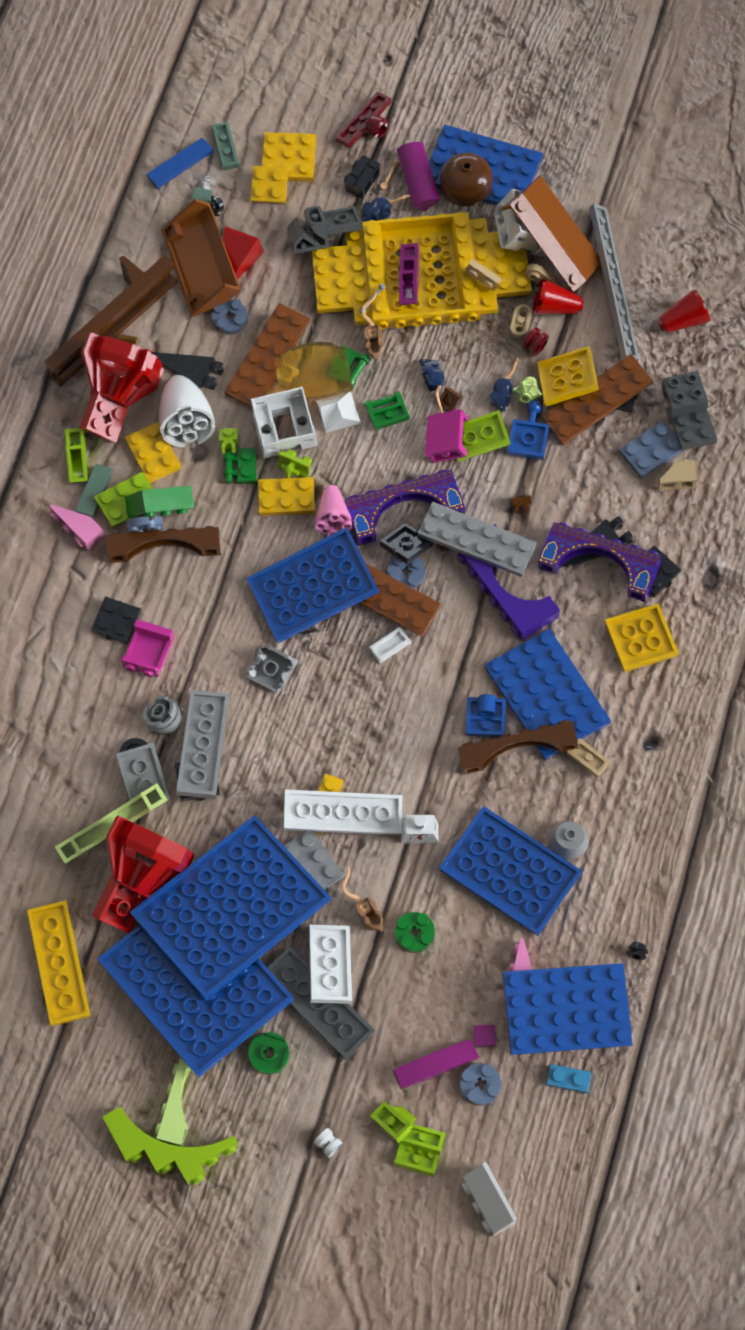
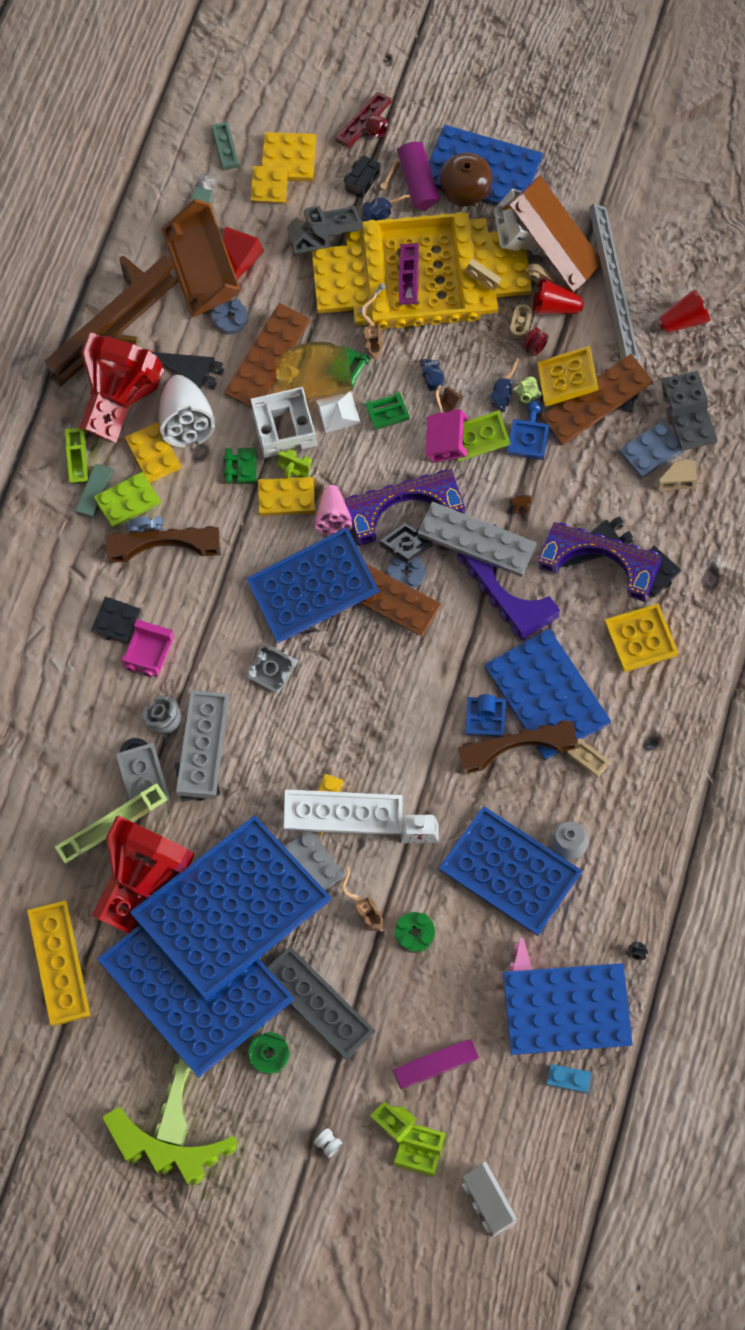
bright pink slope [49,504,105,551] -> none
wedge [125,486,194,519] -> none
blue tile [147,138,213,189] -> none
black plate [209,195,224,216] -> none
lime plate [219,428,238,454] -> none
white plate [309,924,352,1004] -> none
white tile [369,627,411,664] -> none
sand blue plate [460,1063,501,1106] -> none
magenta tile [474,1025,496,1047] -> none

